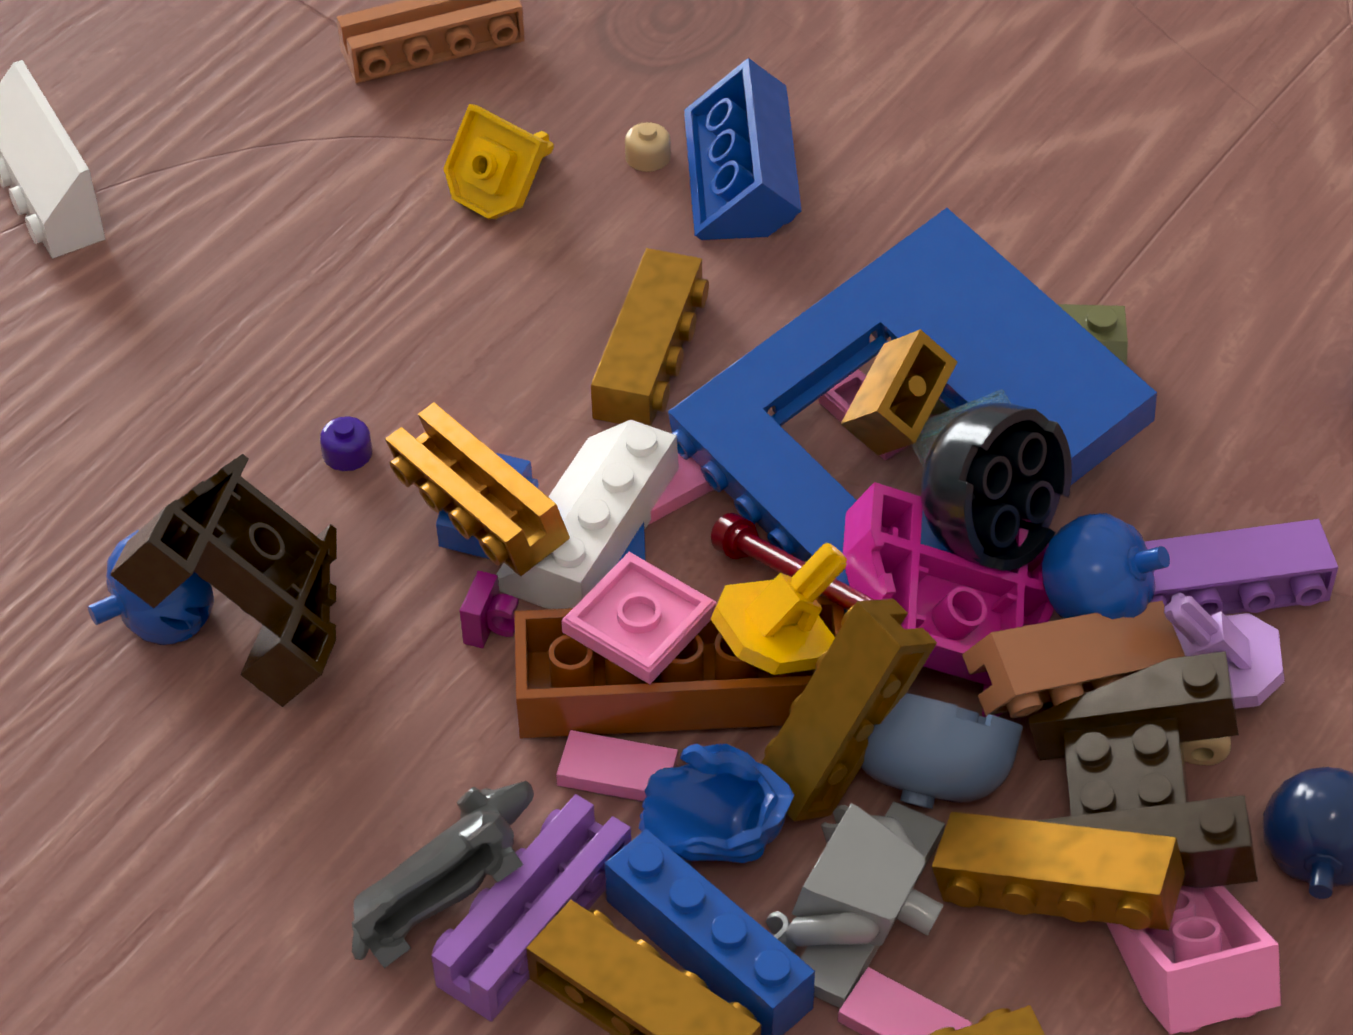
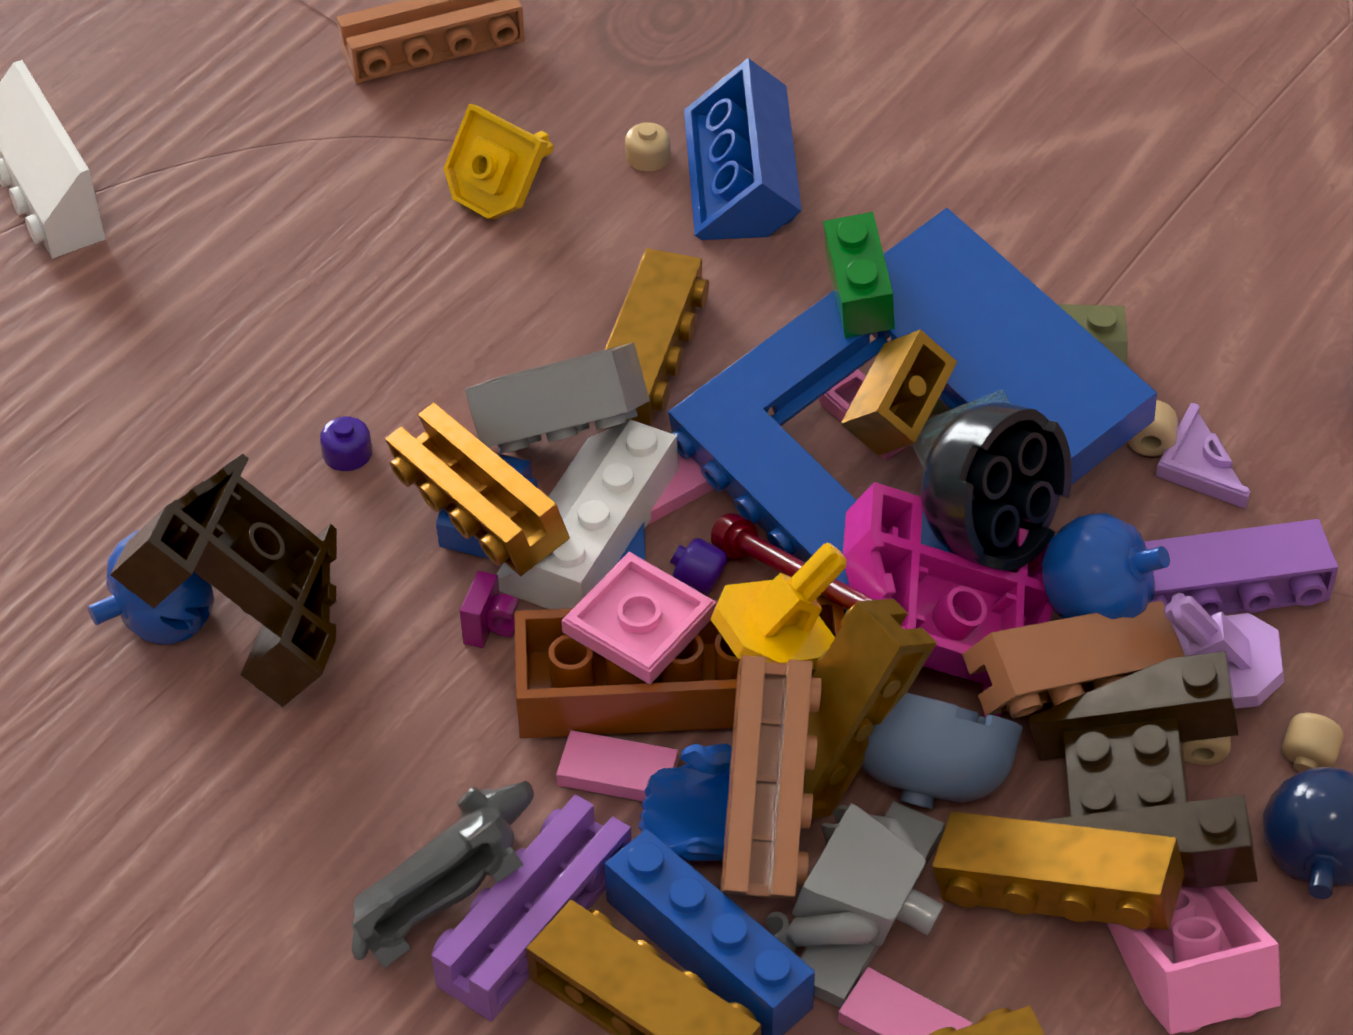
none -> light grey brick [465,342,650,454]
none -> dark purple piece [670,538,728,596]
none -> nougat brick [720,655,821,900]
none -> green brick [823,212,895,338]
none -> tan piece [1127,400,1178,457]
none -> lavender tile [1156,402,1250,509]
none -> tan piece [1282,712,1344,772]

